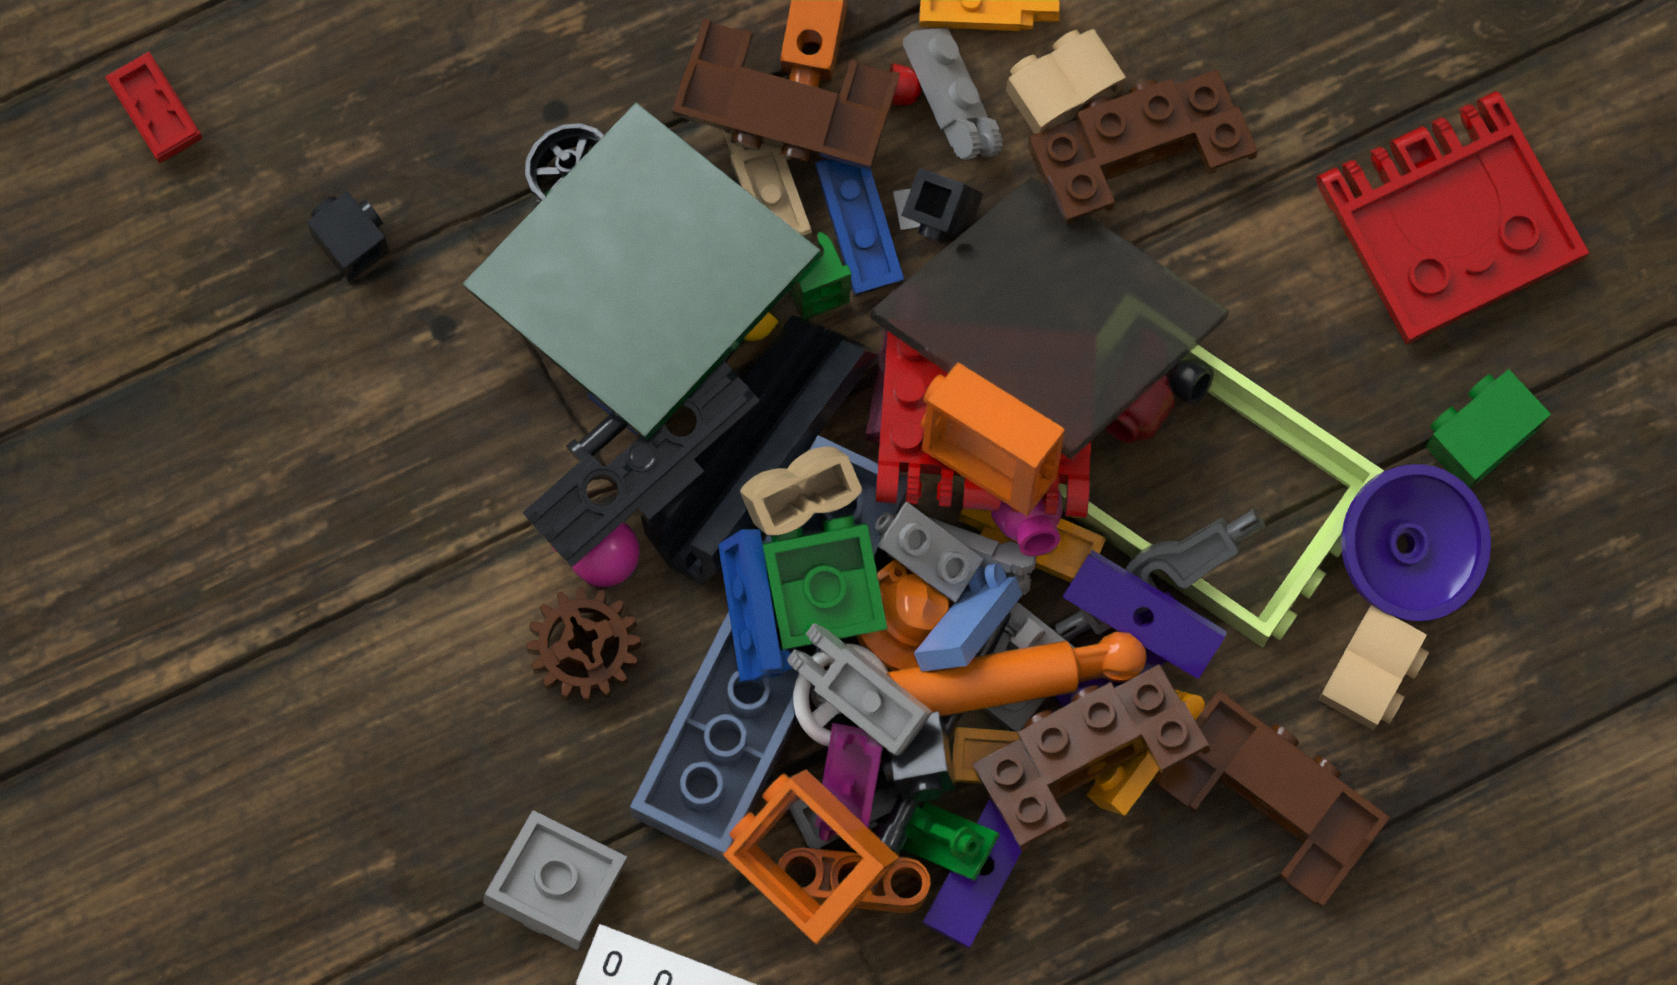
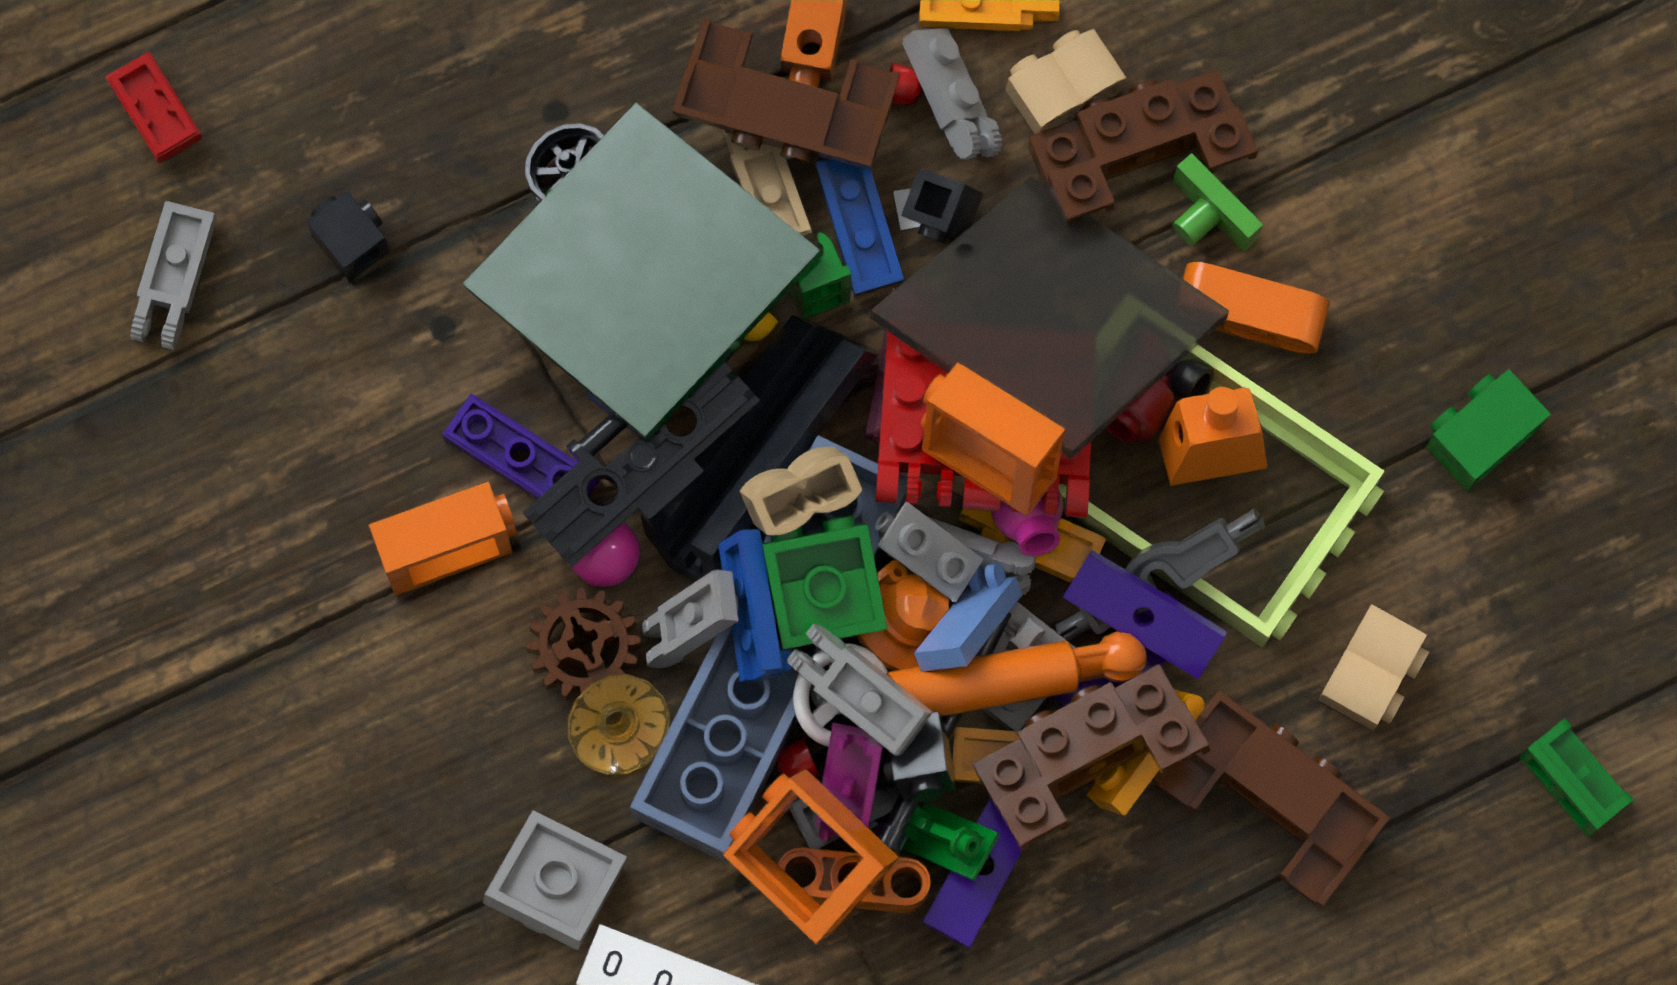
red hinge [1316,91,1589,345] -> none
dark purple dish [1341,464,1491,621] -> none
none -> light grey hinge [130,201,217,350]
none -> orange window [369,481,518,596]
none -> dark purple tile [442,393,600,499]
none -> clear yellow dish [567,674,670,775]
none -> light grey hinge [642,570,739,669]
none -> red hinge [777,738,820,778]
none -> orange torso [1158,387,1267,486]
none -> bright green tile [1172,153,1263,253]
none -> orange beam [1174,262,1330,354]
none -> green hinge [1519,718,1634,838]

